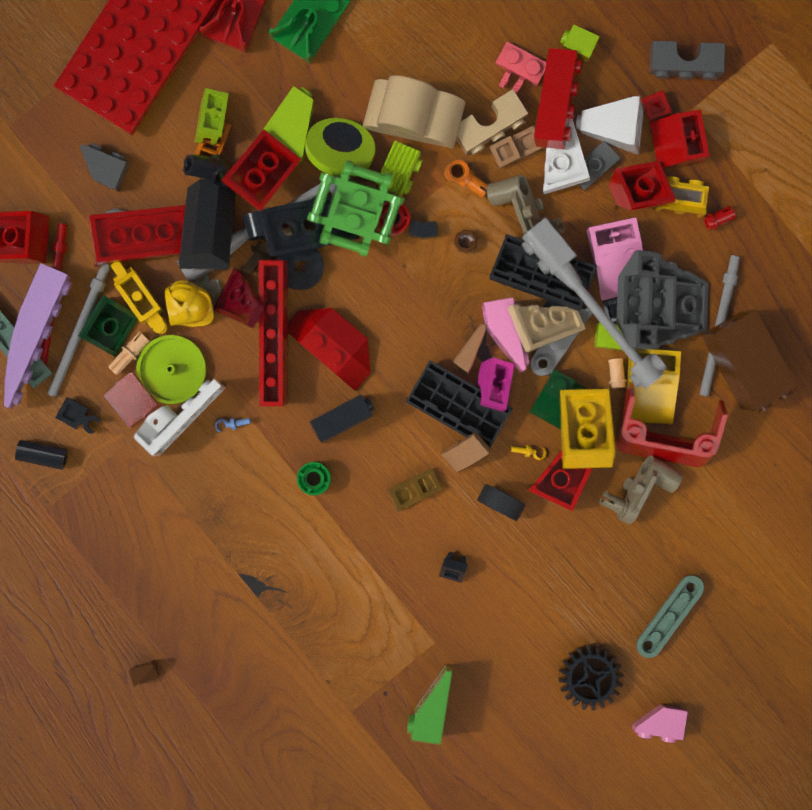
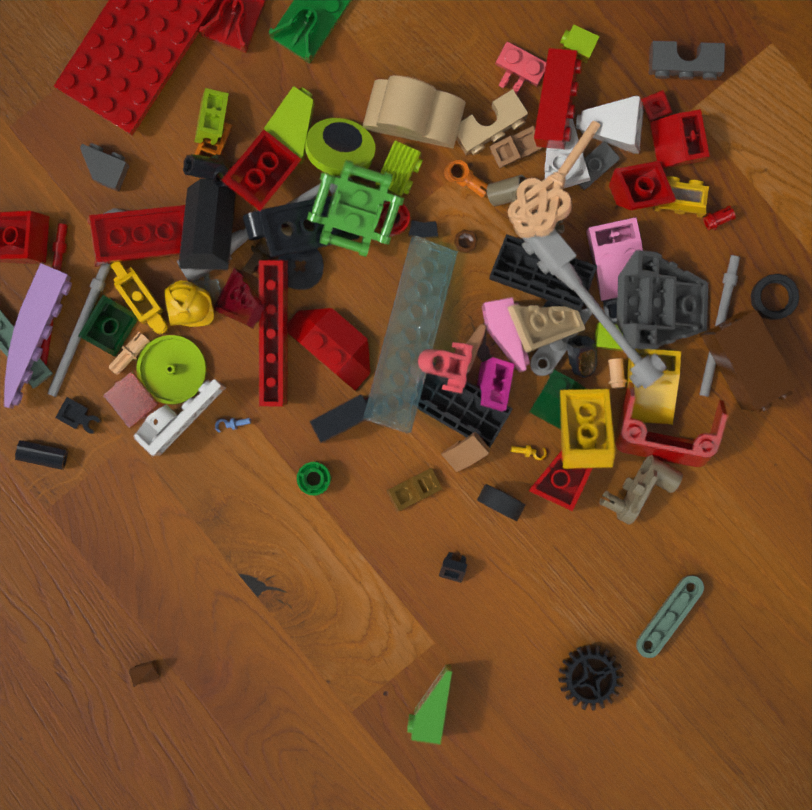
bright pink slope [632,704,688,743] -> none
none -> clear light blue plate [363,236,458,434]
none -> coral pin [418,342,473,393]
none -> light nougat piece [508,121,600,238]
none -> black rock [566,335,597,379]
none -> black tyre [751,274,799,320]

